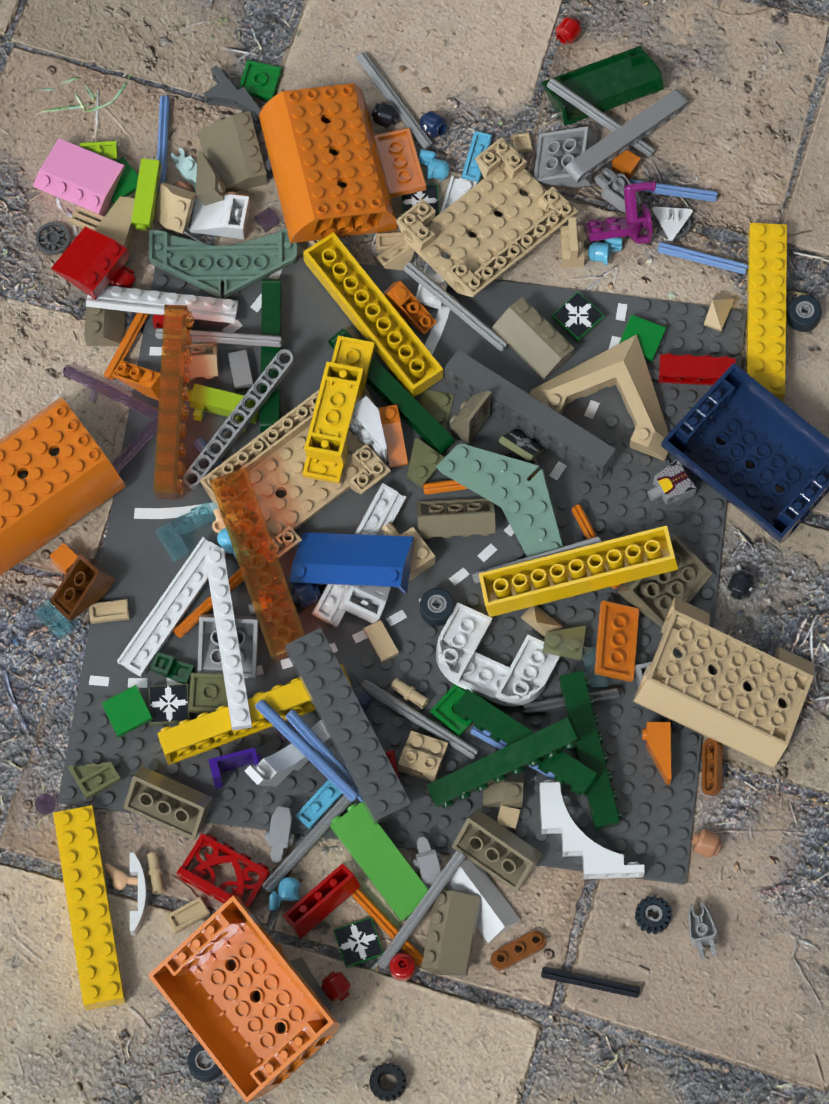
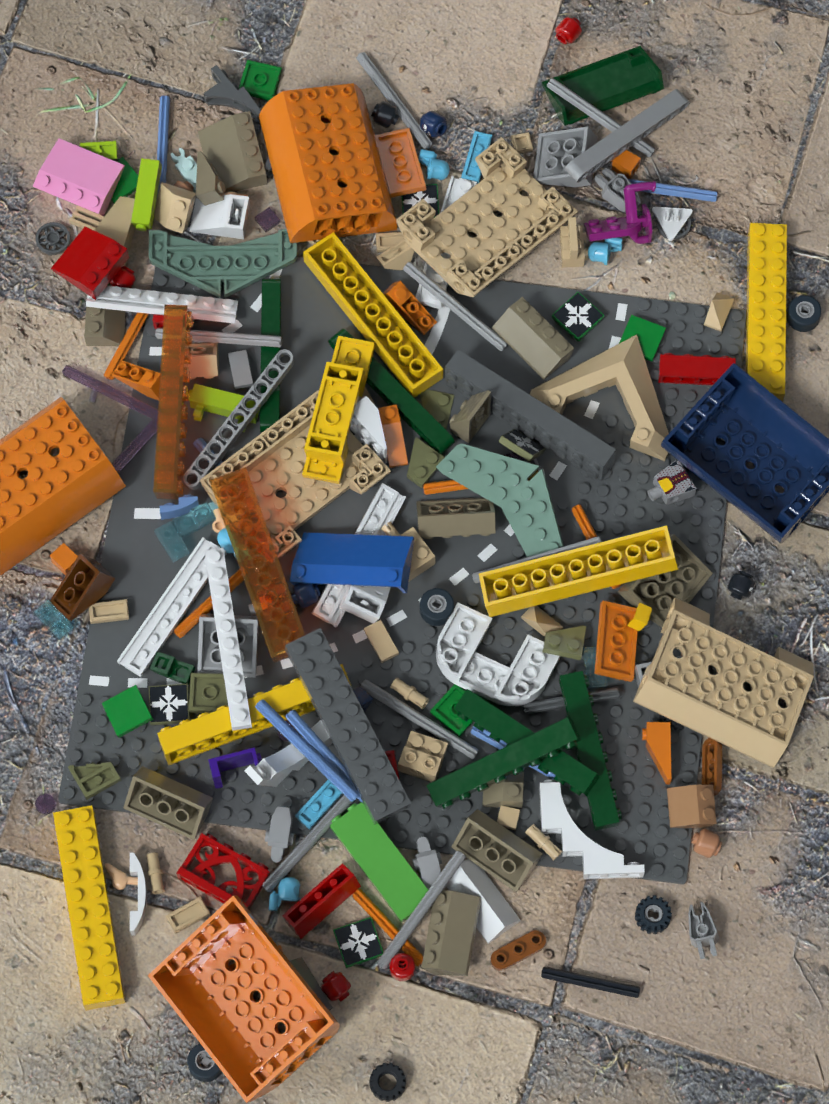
medium blue axle [658,242,748,274] -> none
none -> medium blue slope [160,495,199,520]
none -> tan pin [525,824,562,861]
none -> yellow slope [627,603,652,631]
none -> medium nougat slope [667,785,717,829]

